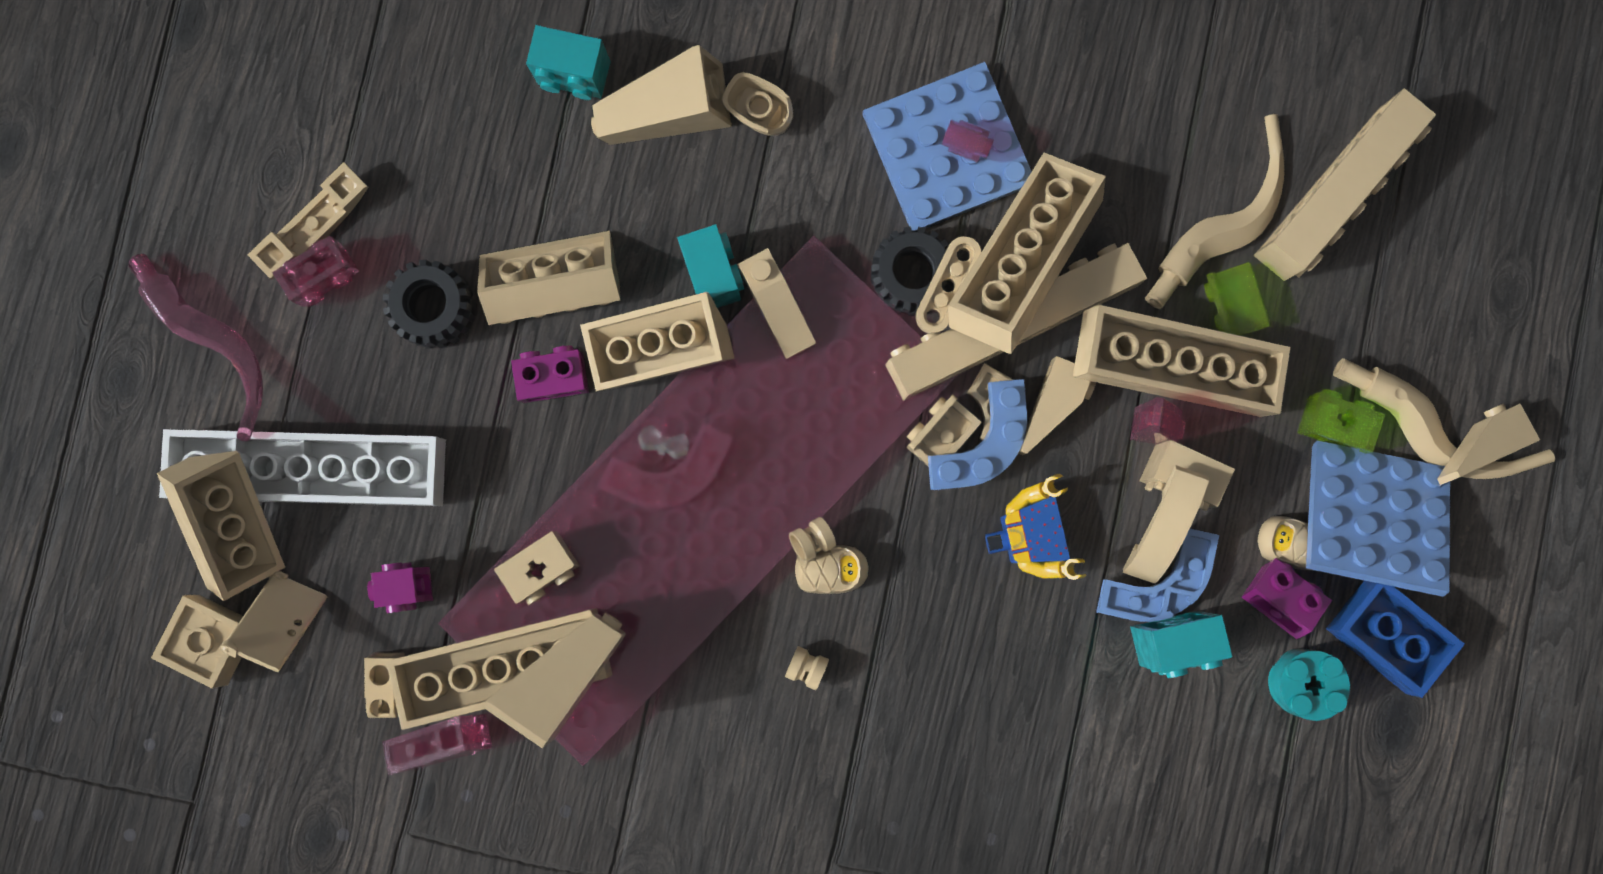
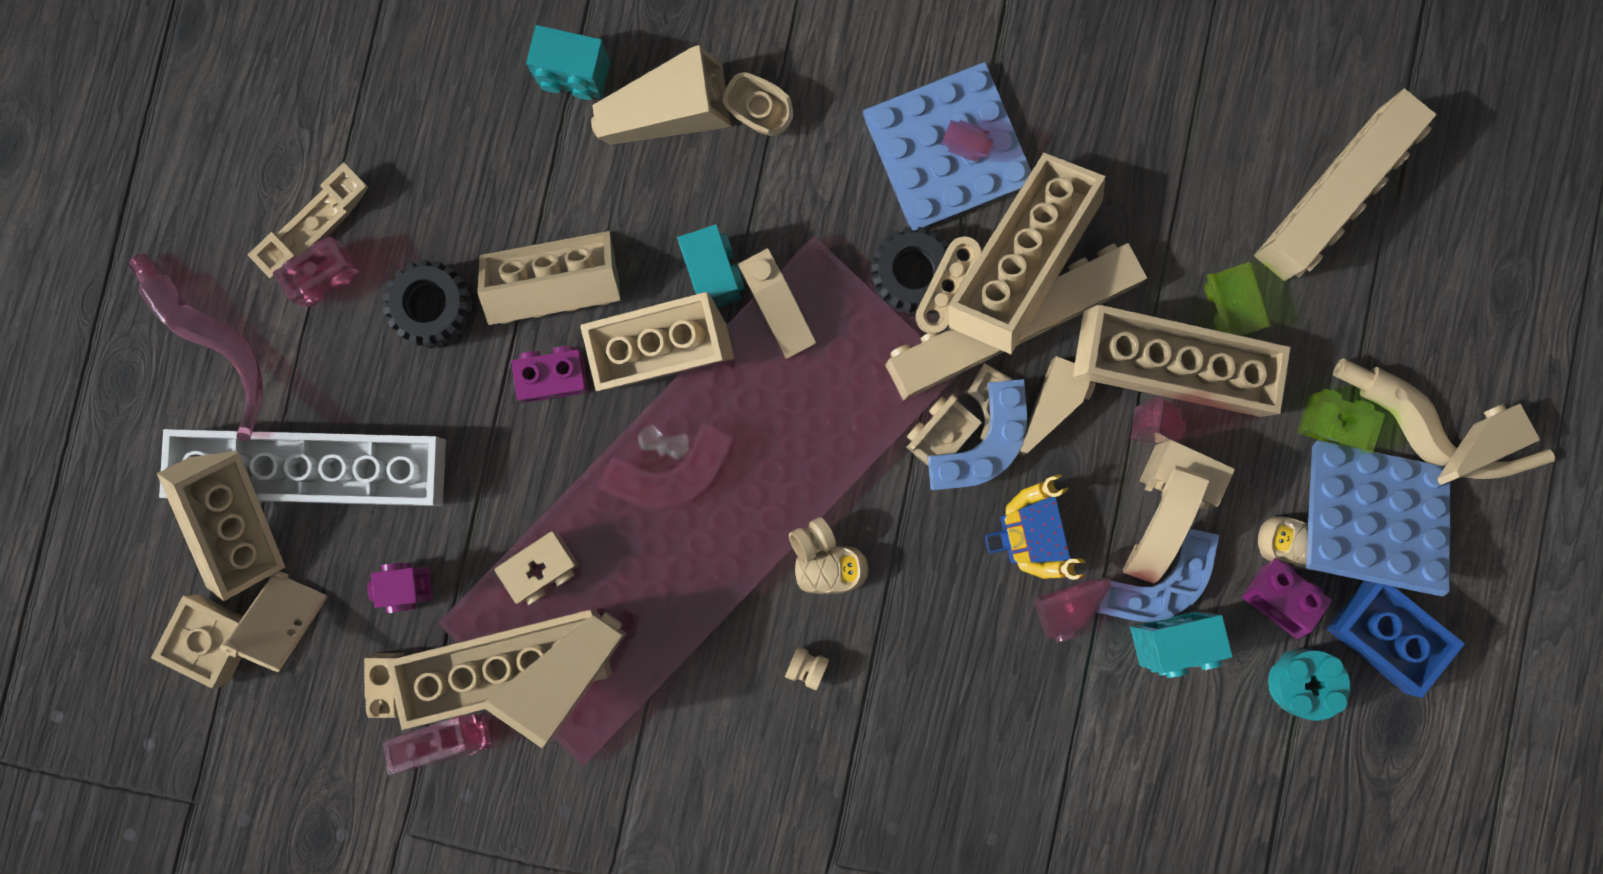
tan animal [1145,114,1284,309] -> none
none -> clear pink slope [1033,578,1112,643]

